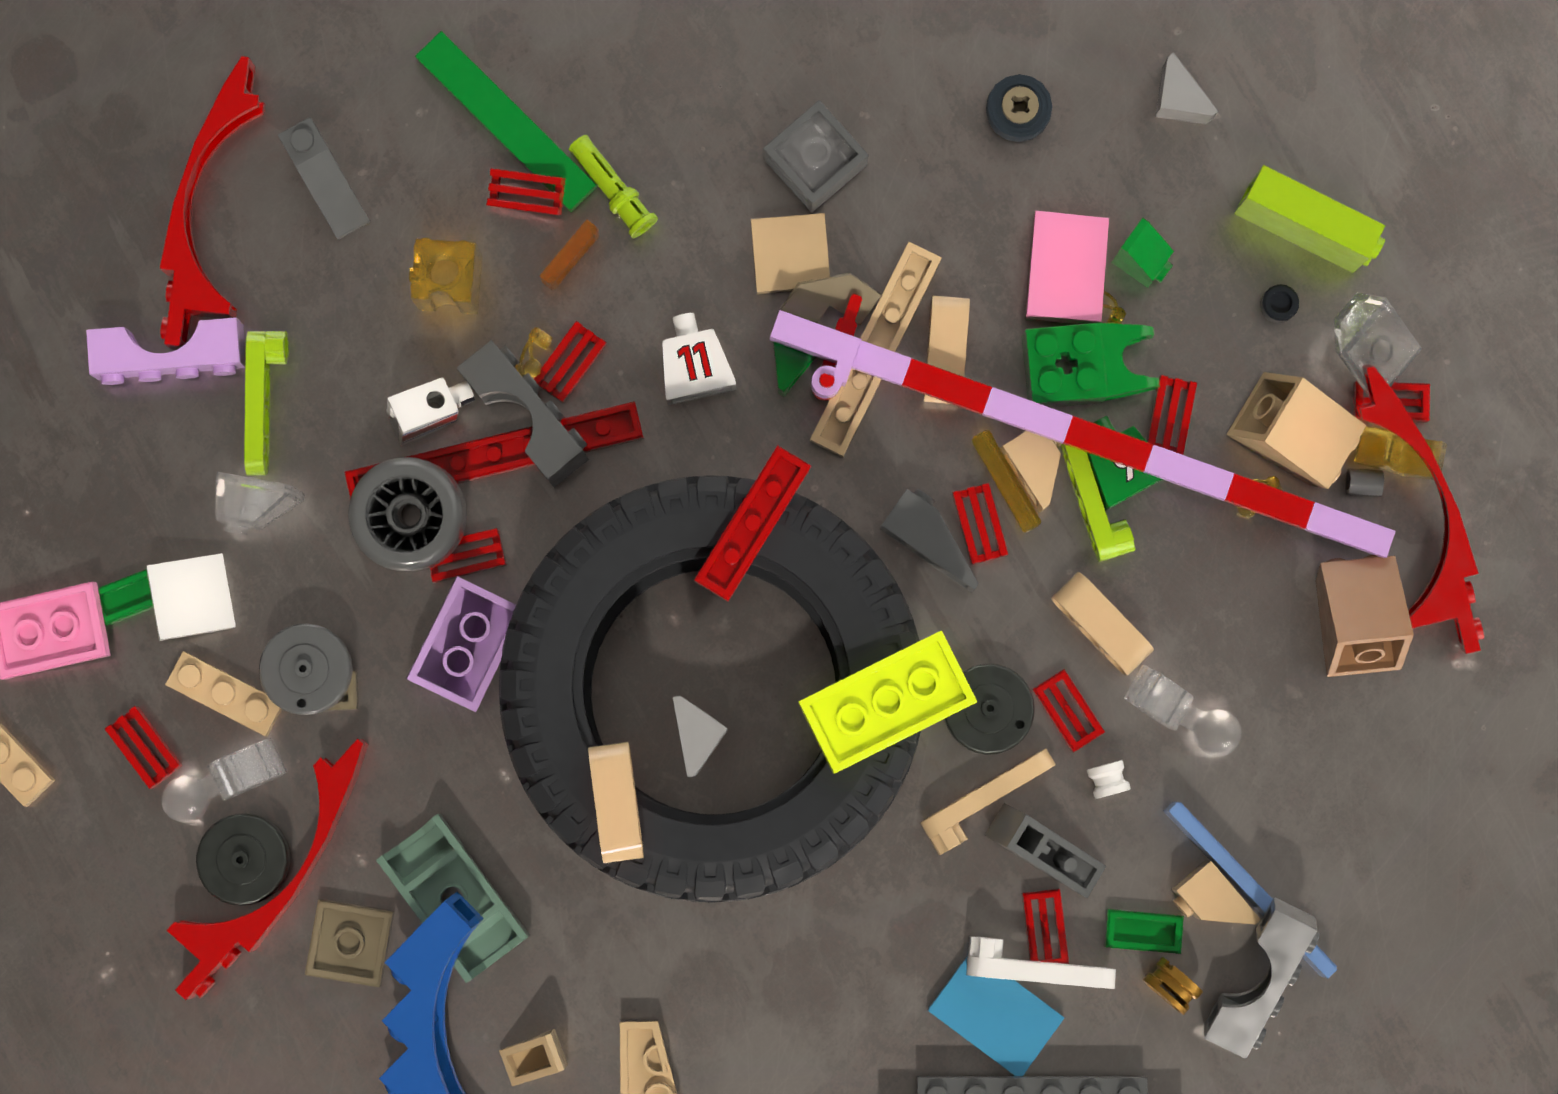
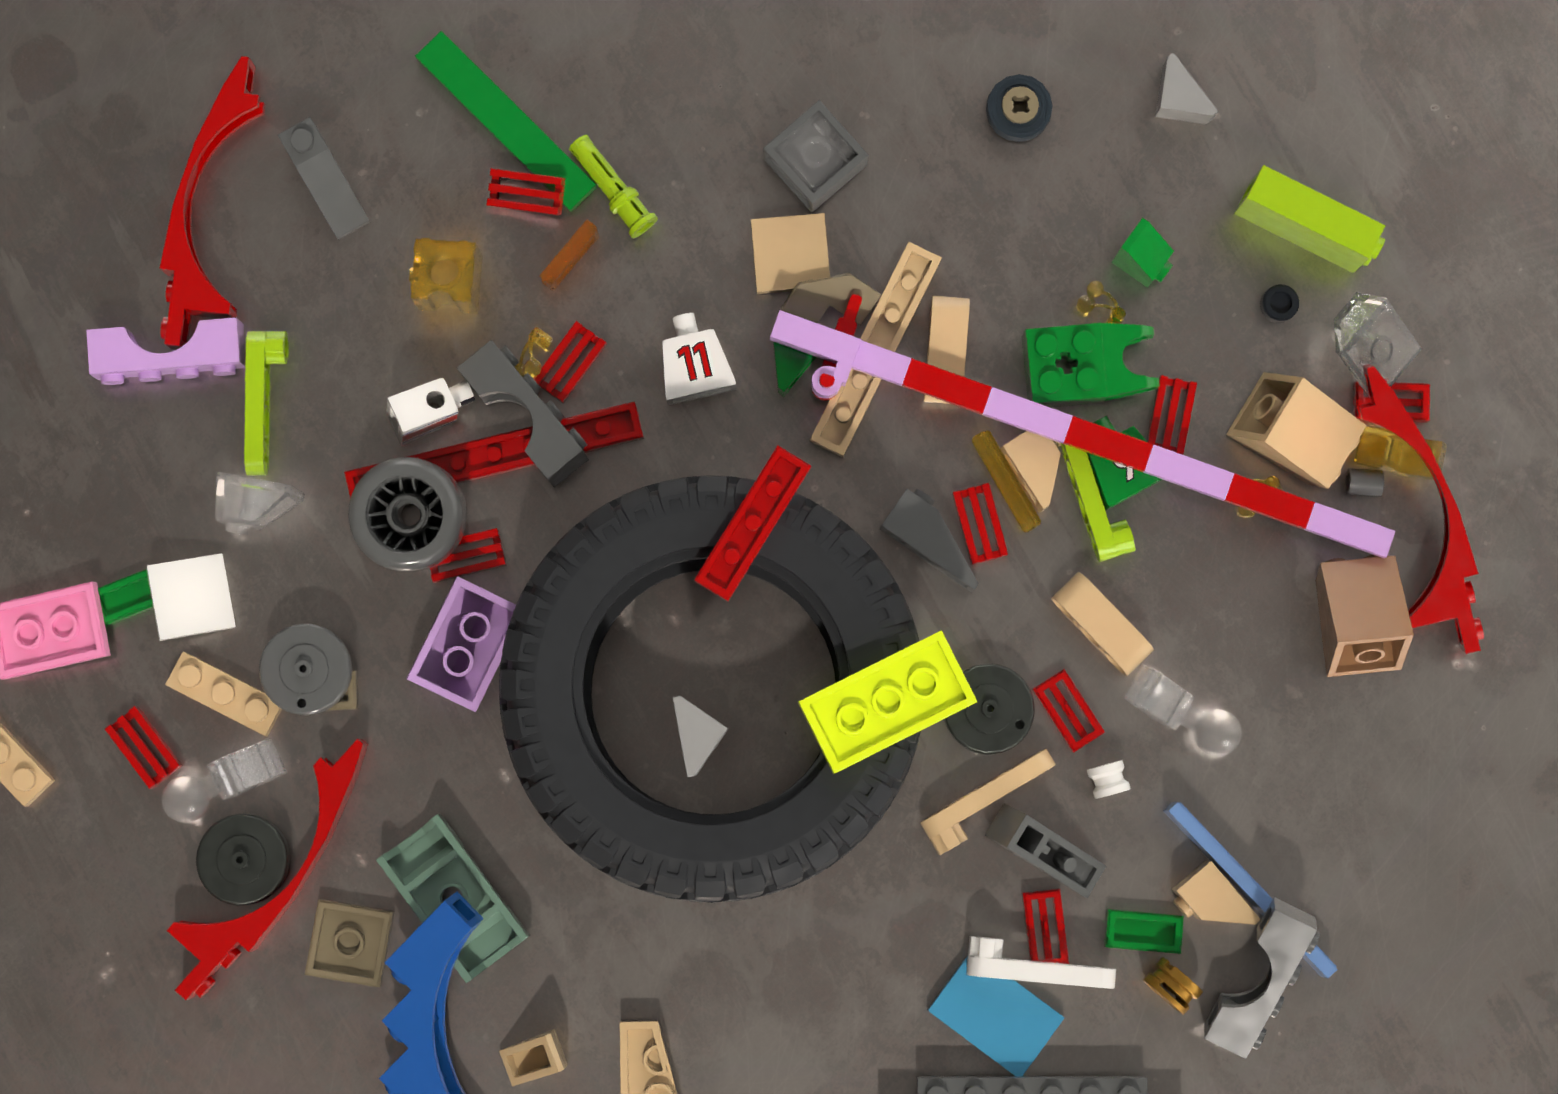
tan beam [588,742,644,863] -> none
bright pink tile [1026,211,1109,324] -> none

